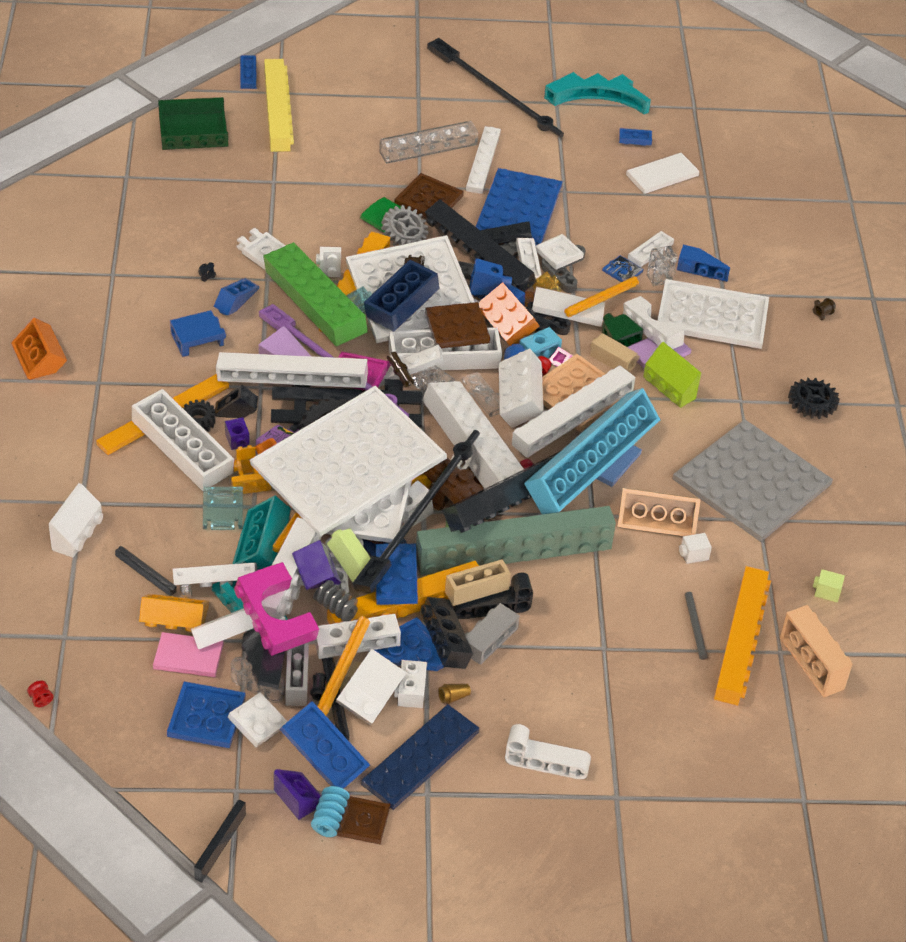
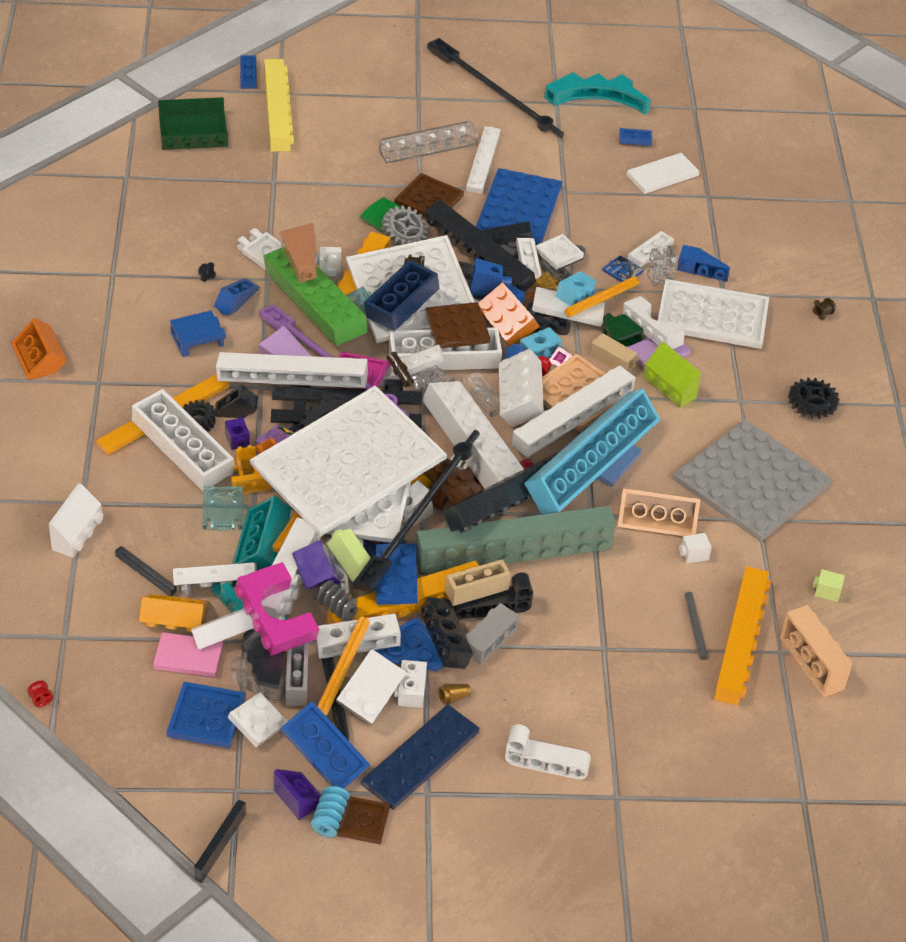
black pin [310,673,326,701] -> none
none -> nougat slope [279,223,317,283]
none -> medium azure brick [556,271,597,306]

